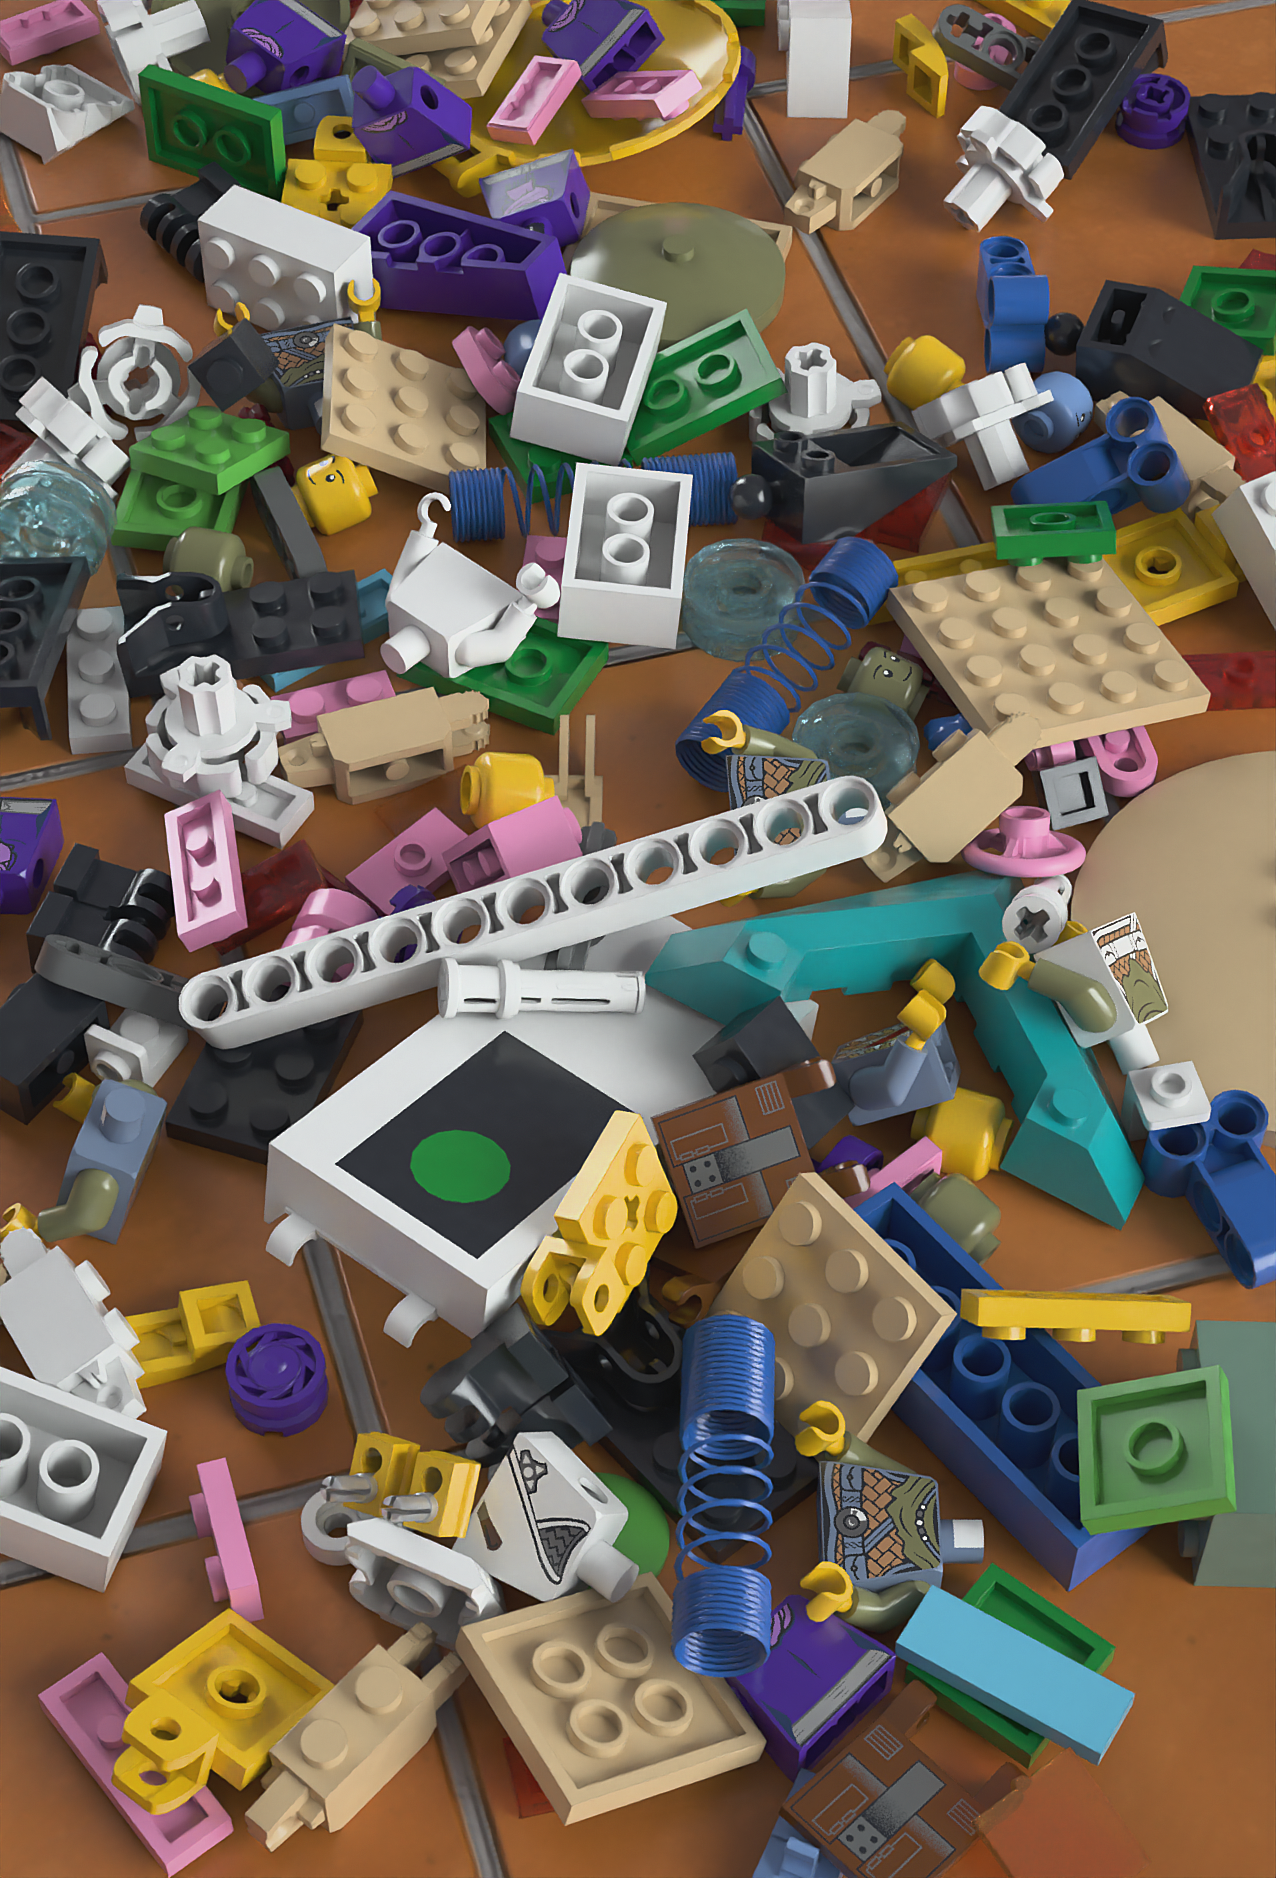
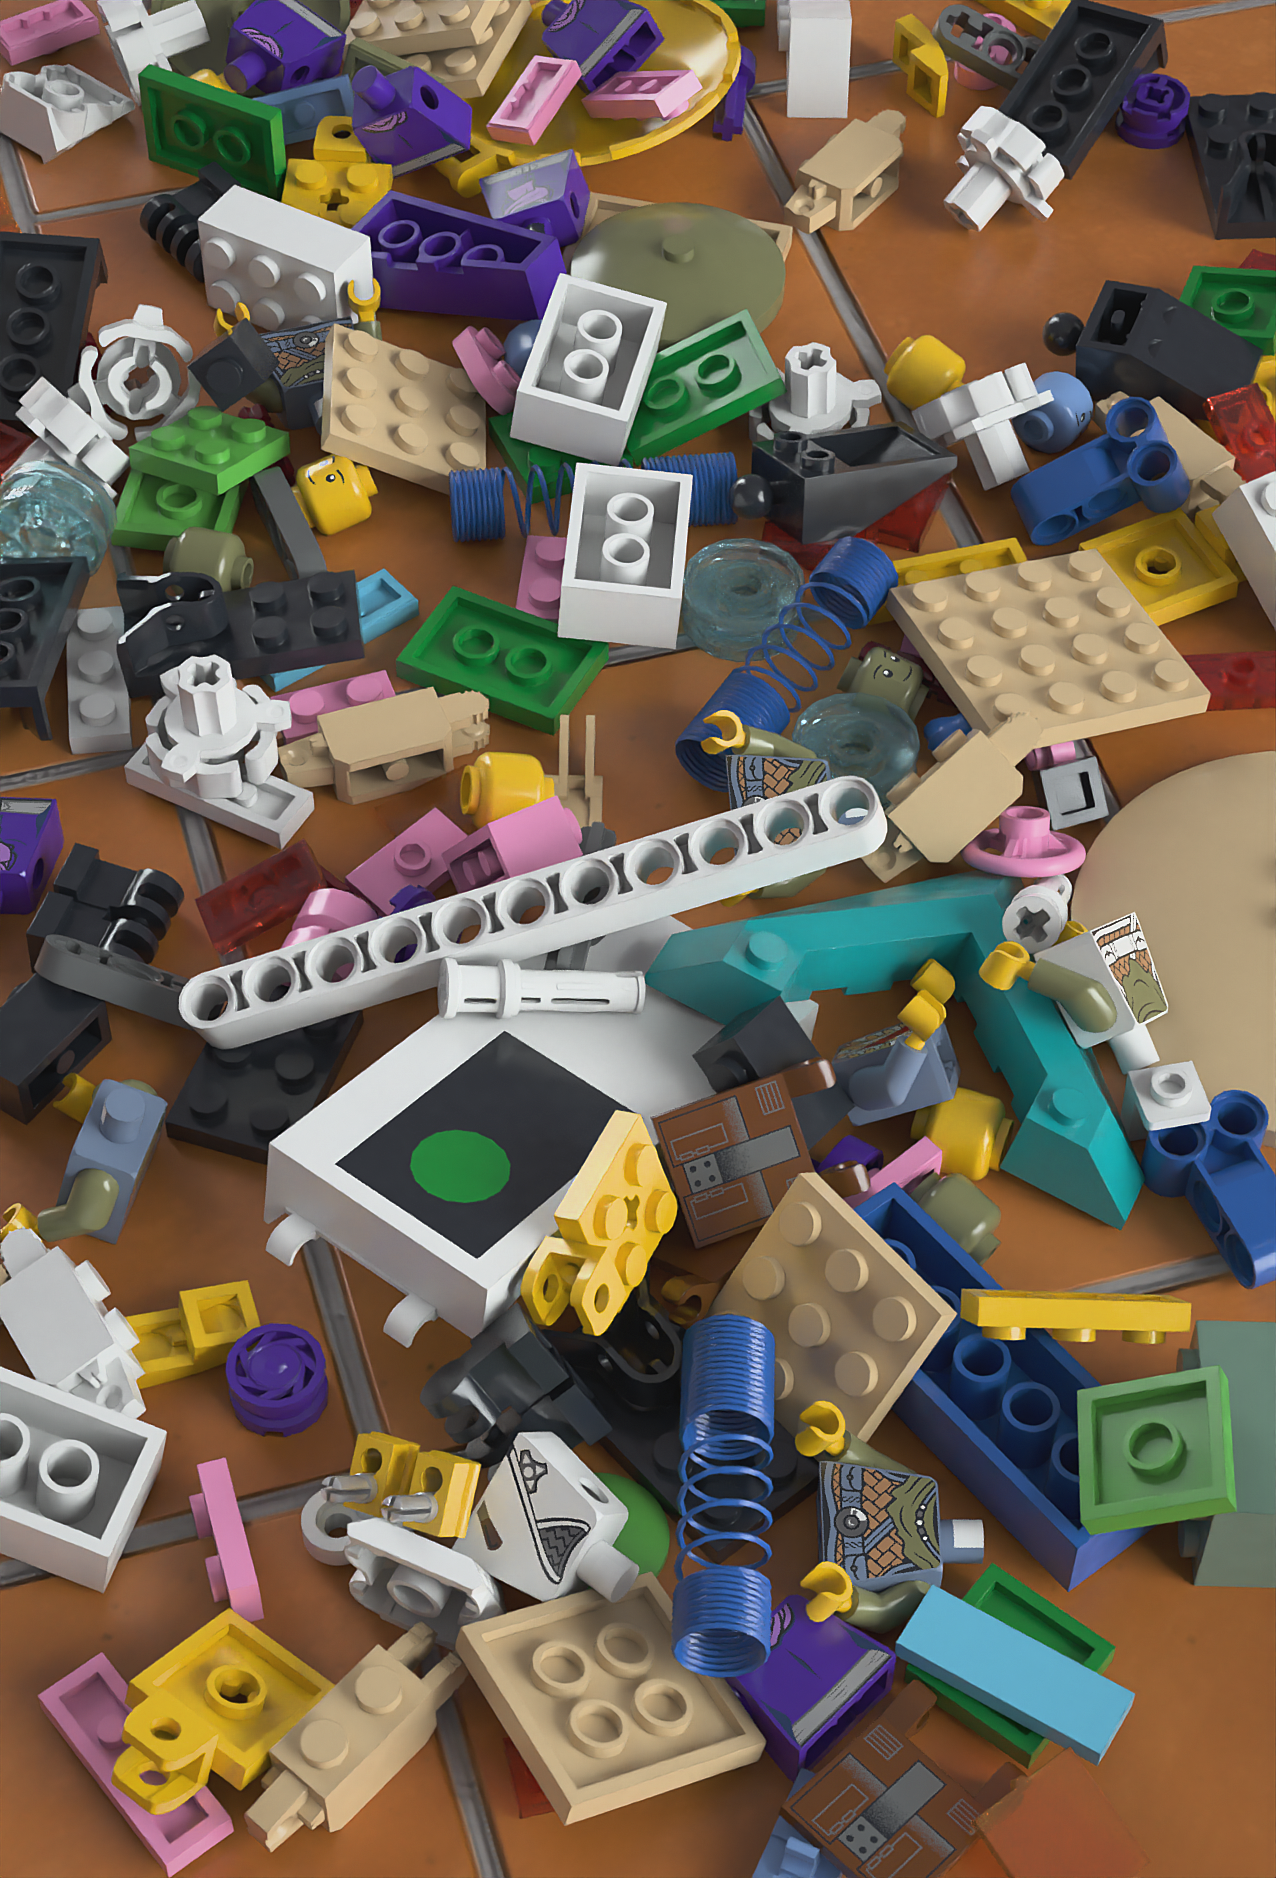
white bracket [84,1008,189,1088] -> none
bright pink plate [164,789,248,952] -> none
white torso [380,492,560,678] -> none
blue piece [976,236,1050,374] -> none
green plate [991,501,1116,567] -> none
bright pink plate [1078,725,1158,797] -> none

